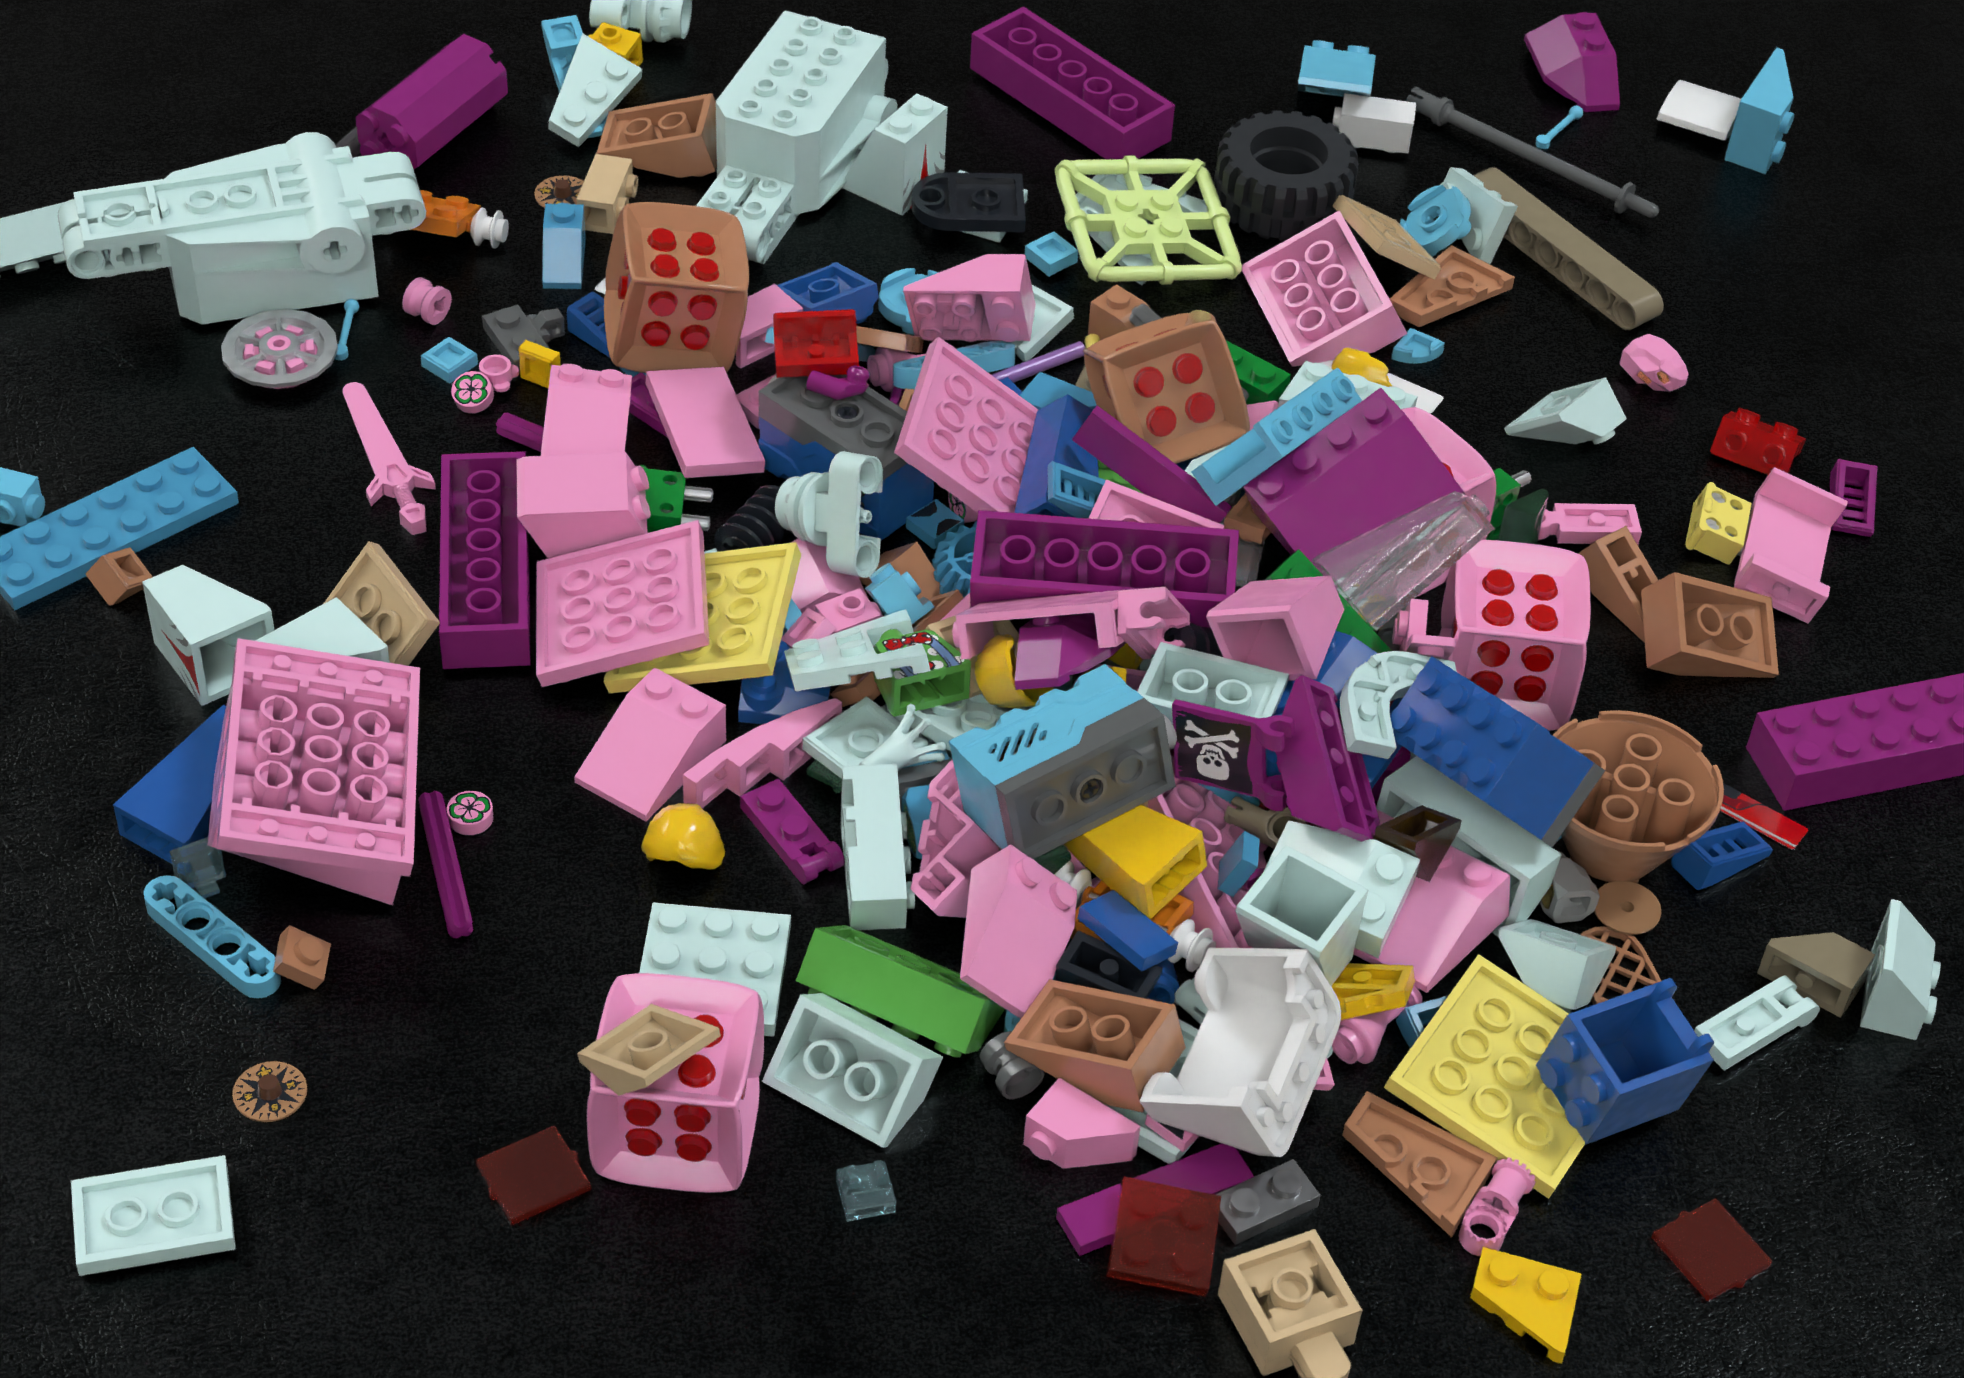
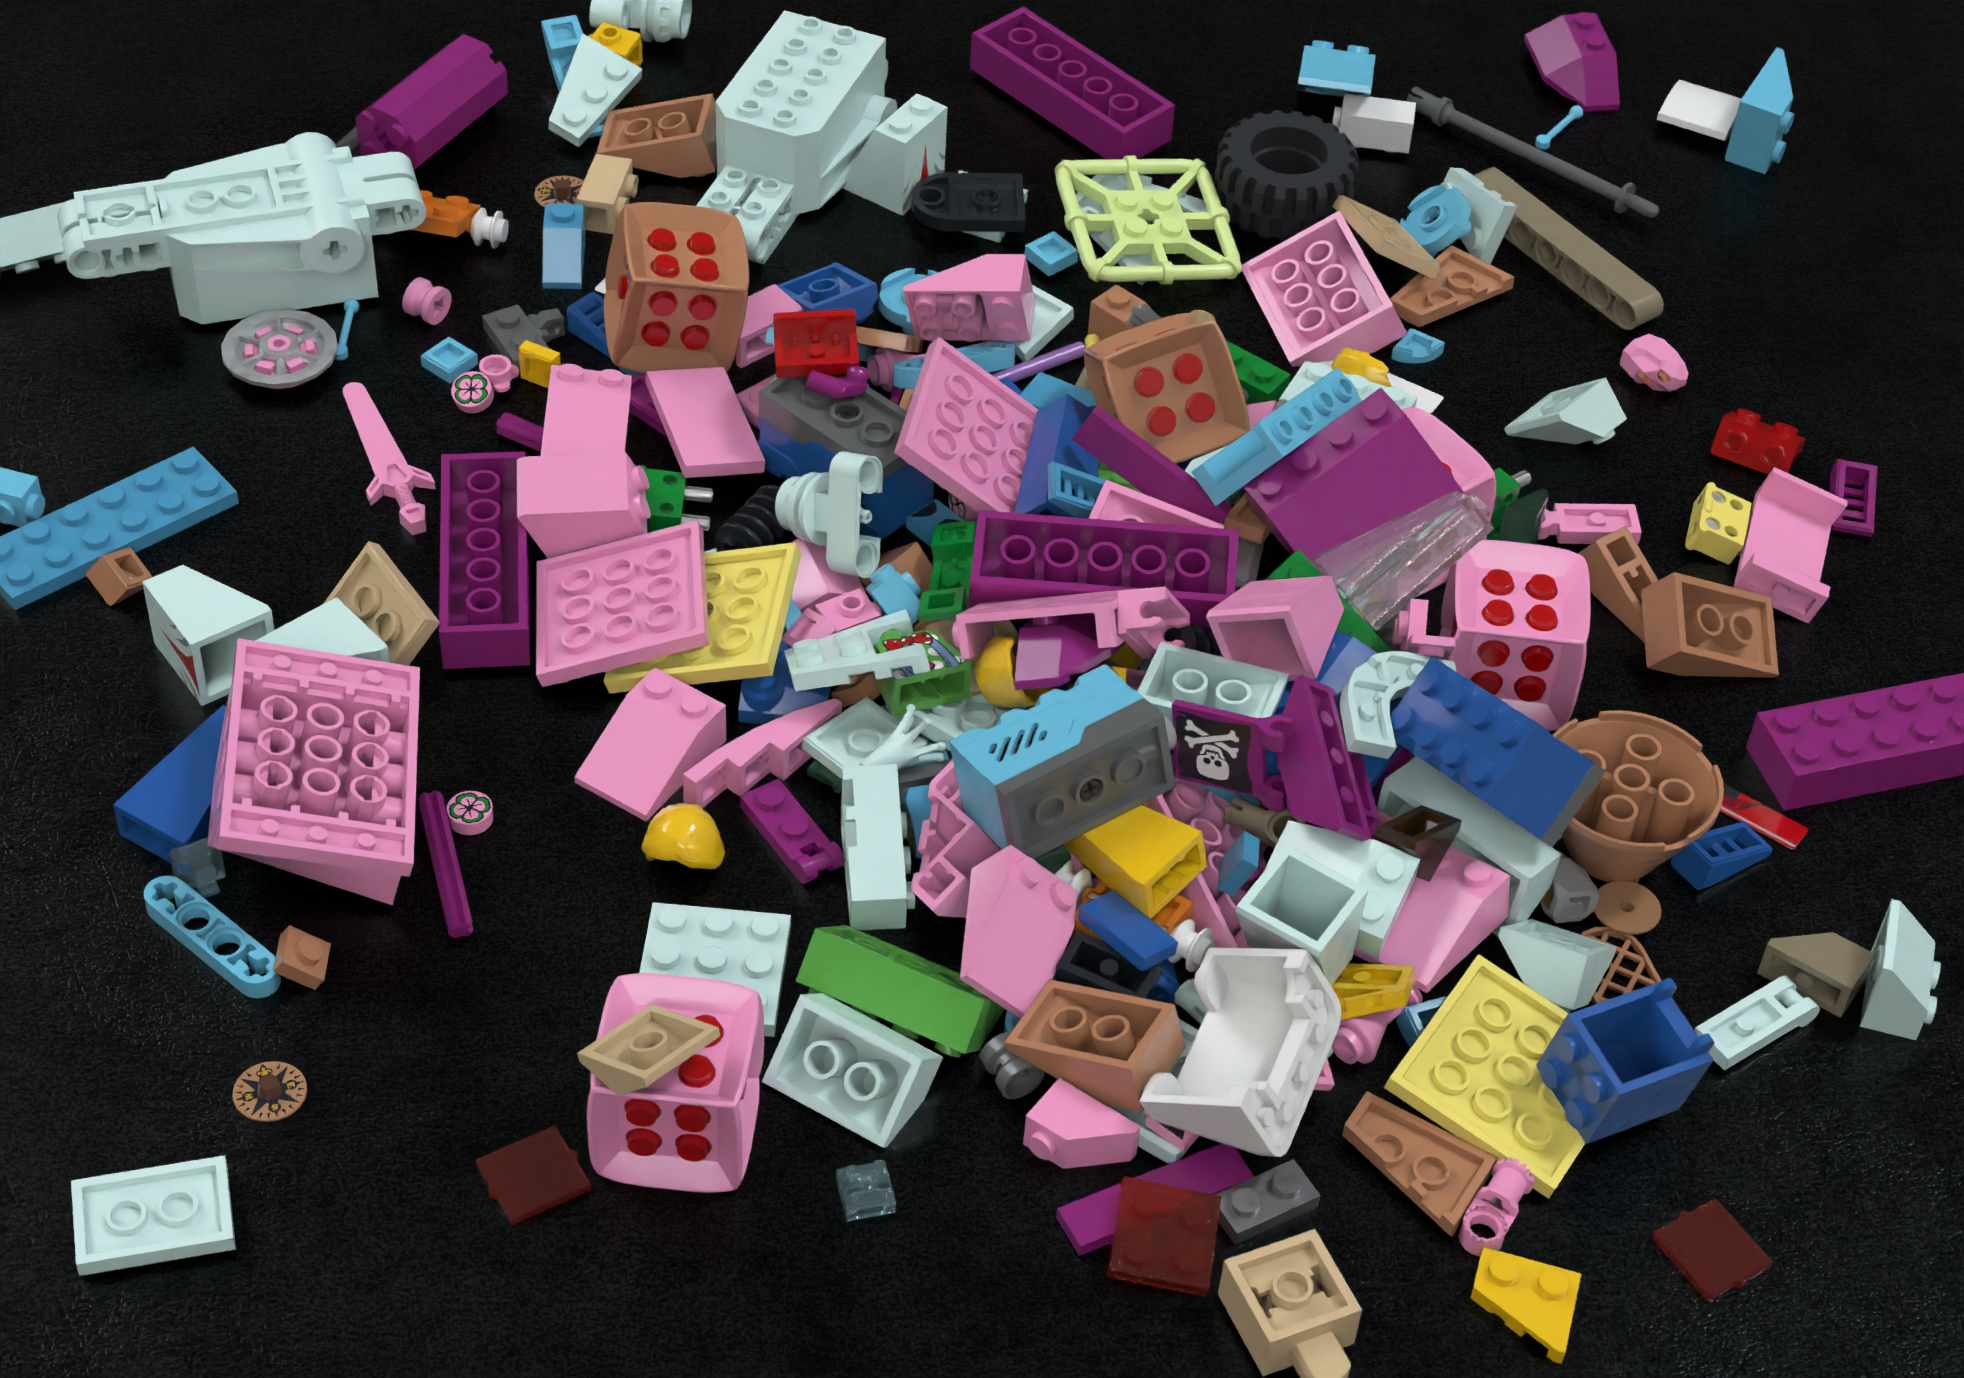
none -> green slope [918,520,977,622]

